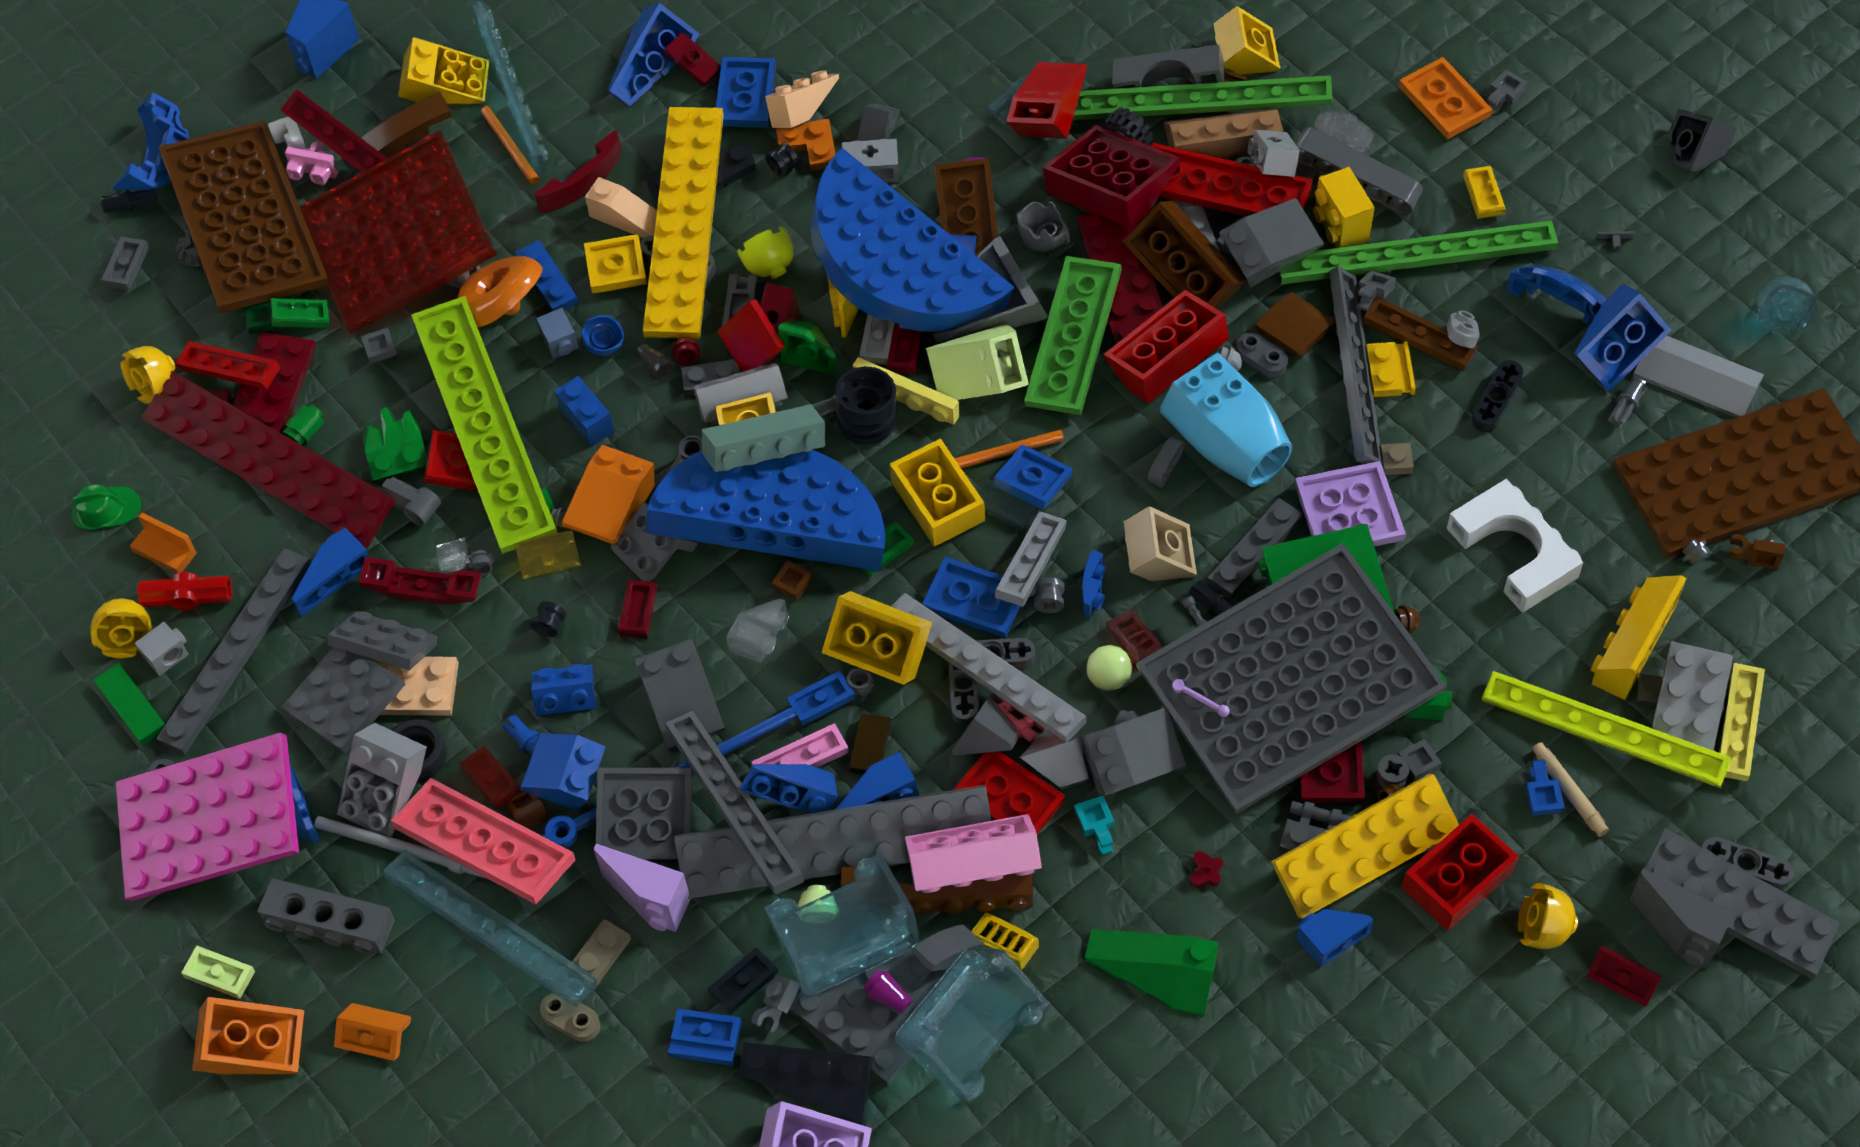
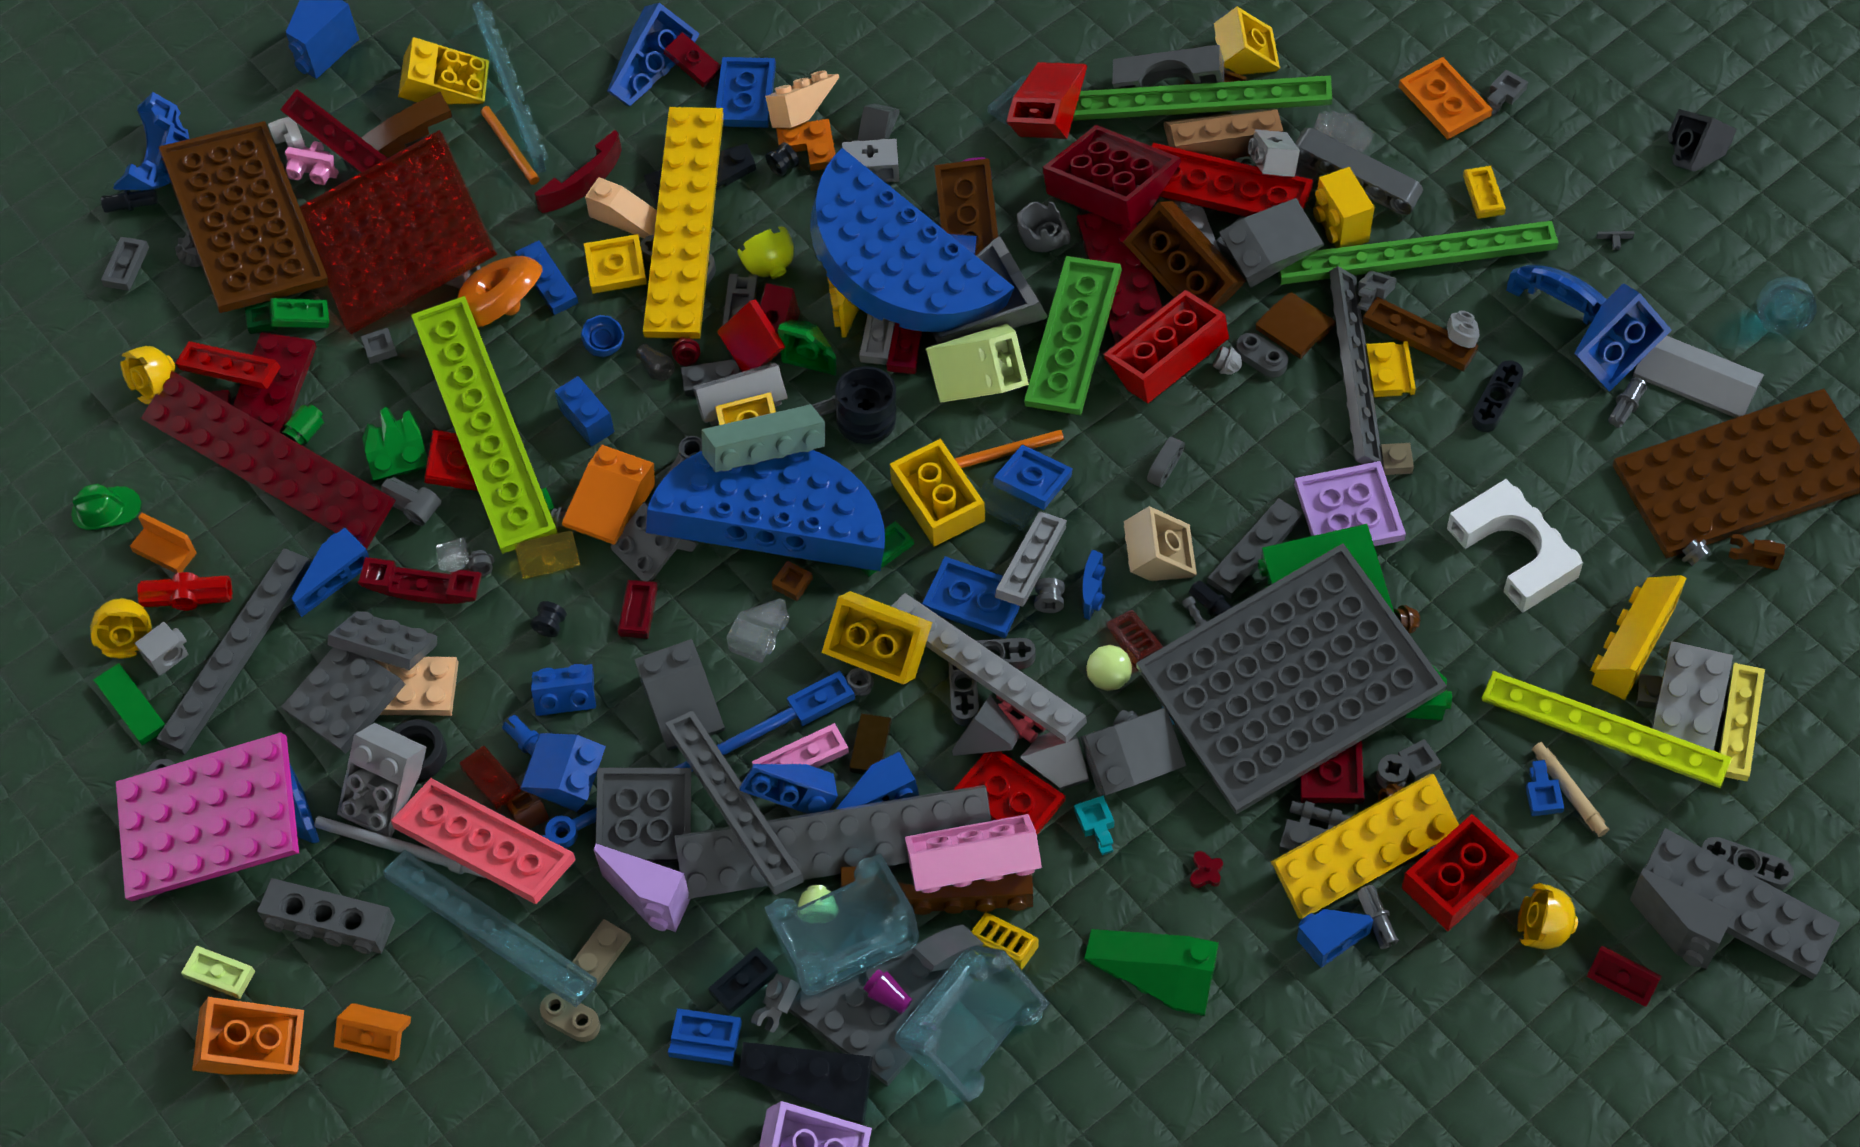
sand blue brick [536,308,579,359] -> none
light yellow plate [852,357,959,425] -> none
black tyre [1101,107,1152,145] -> none
medium azure animal [1160,352,1292,487] -> none
lavender hinge [1172,679,1230,717] -> none
none -> dark grey axle [1357,885,1399,949]

